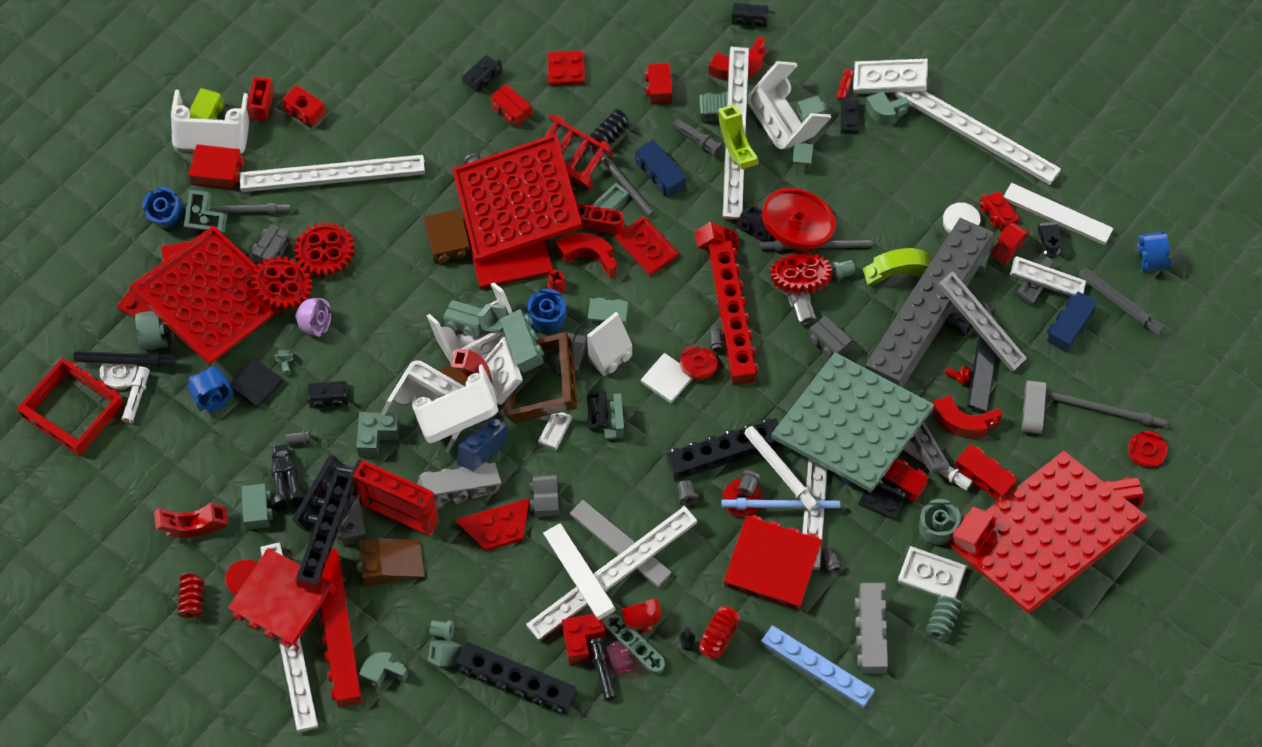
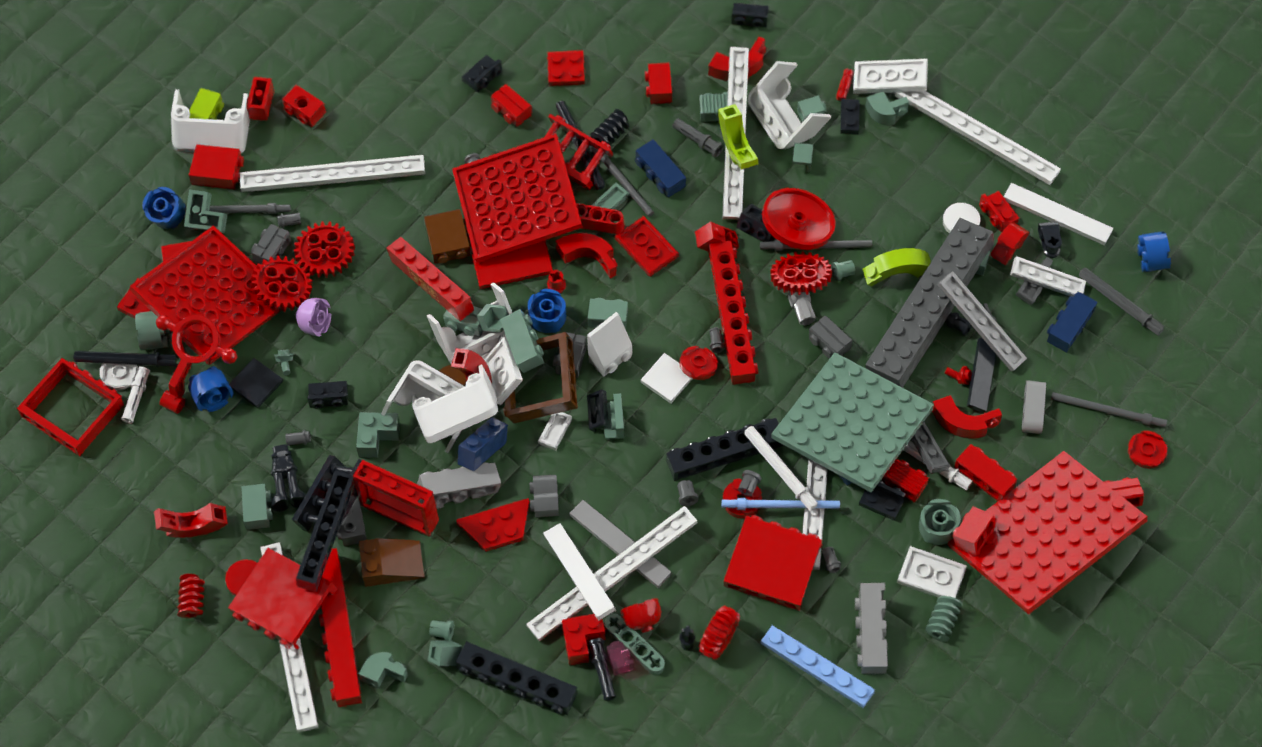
none -> red piece [156,315,237,414]
none -> dark grey pin [277,213,301,228]
none -> red brick [387,237,475,321]
none -> black axle [556,100,605,190]

